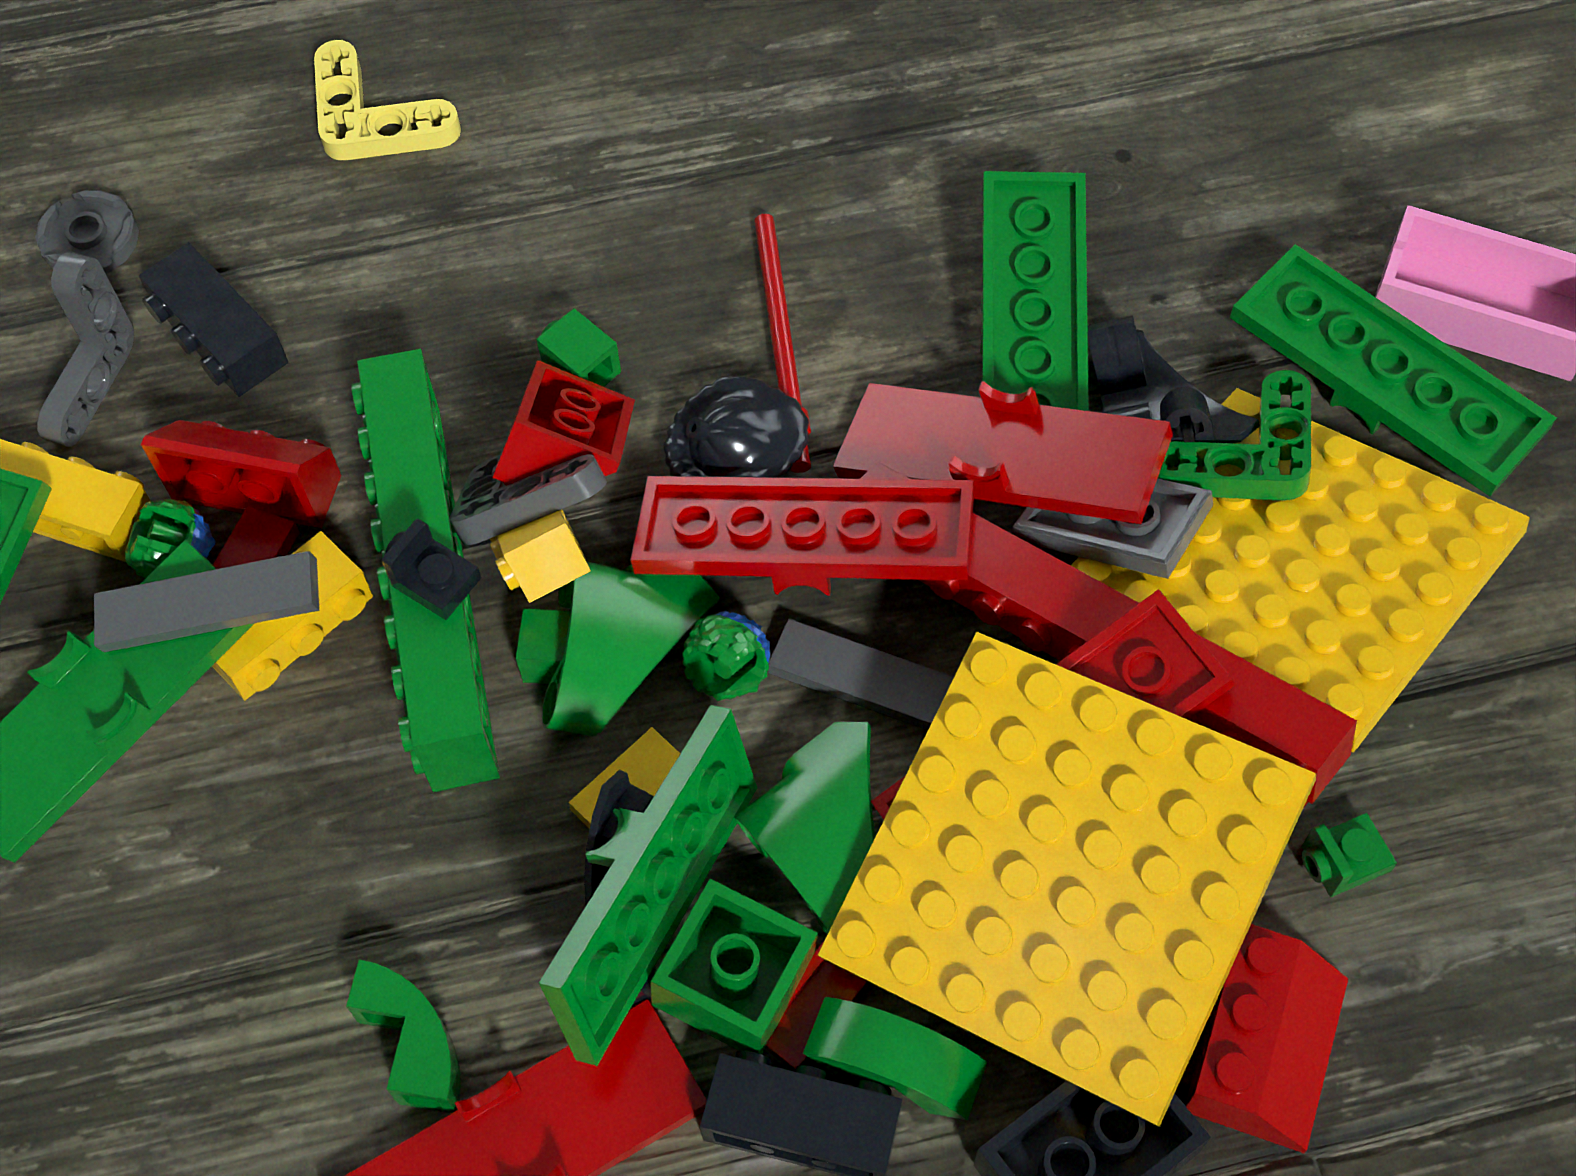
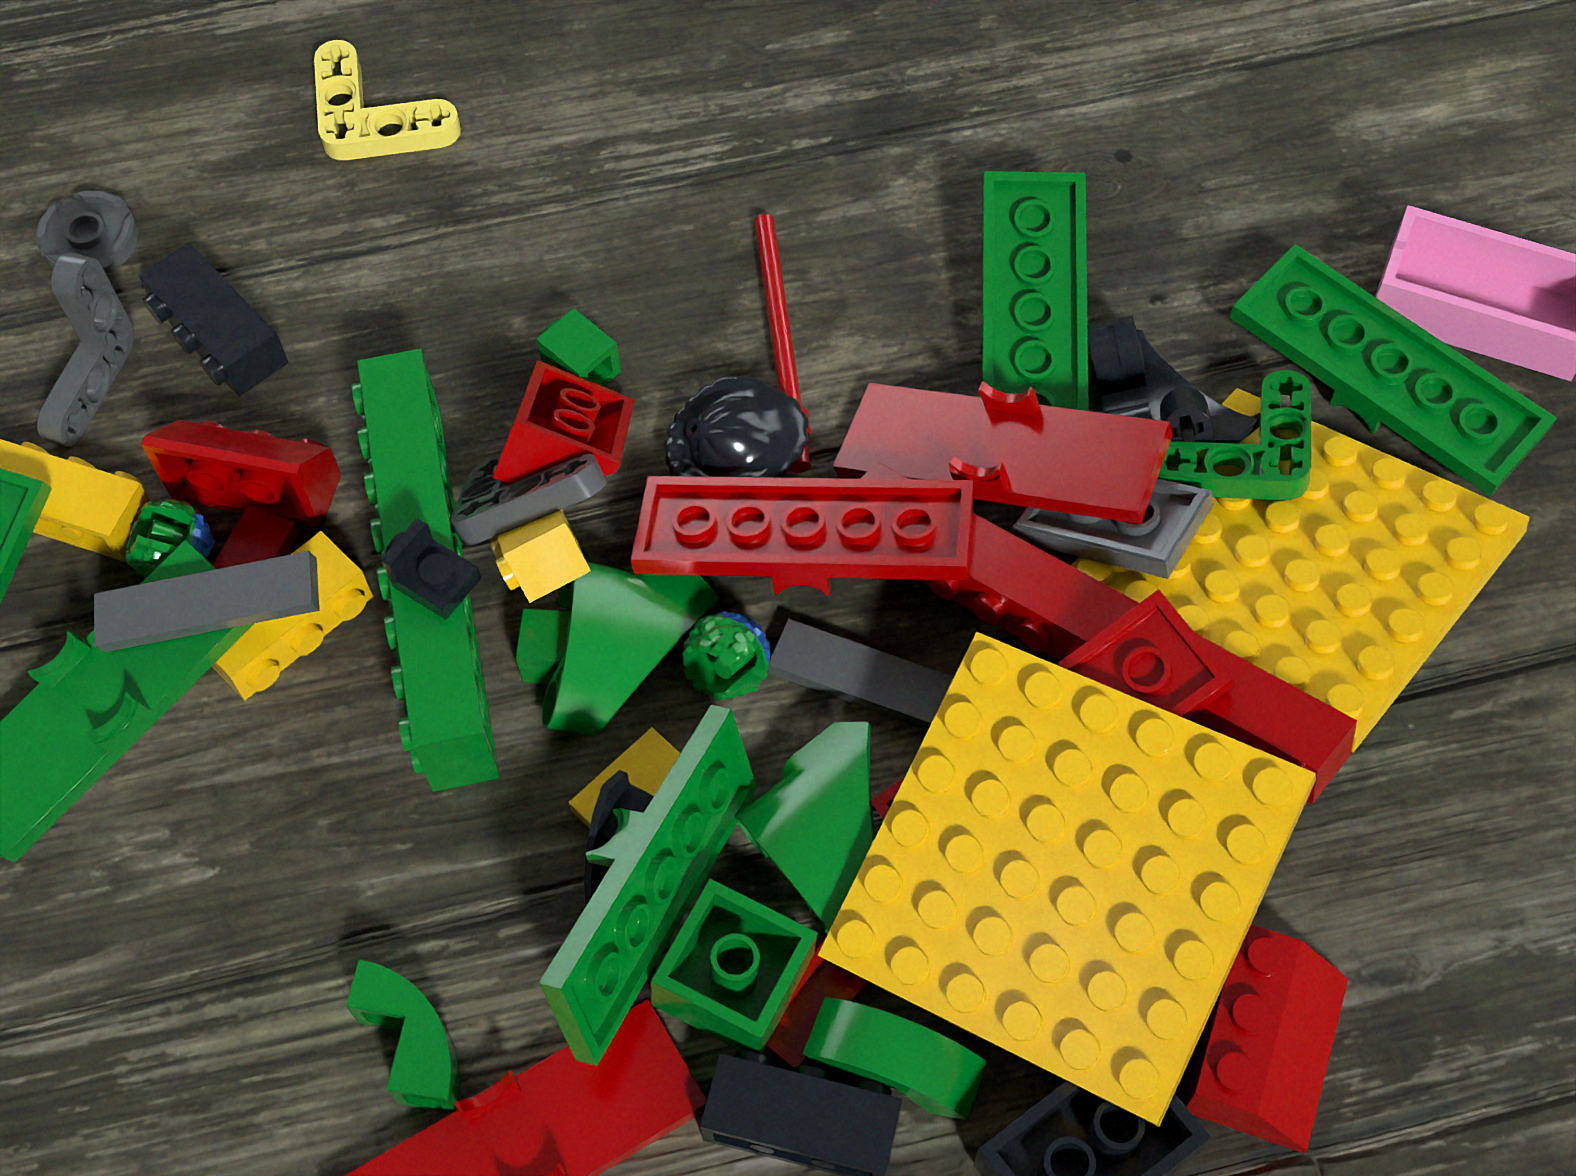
green bracket [1301,813,1397,898] -> none

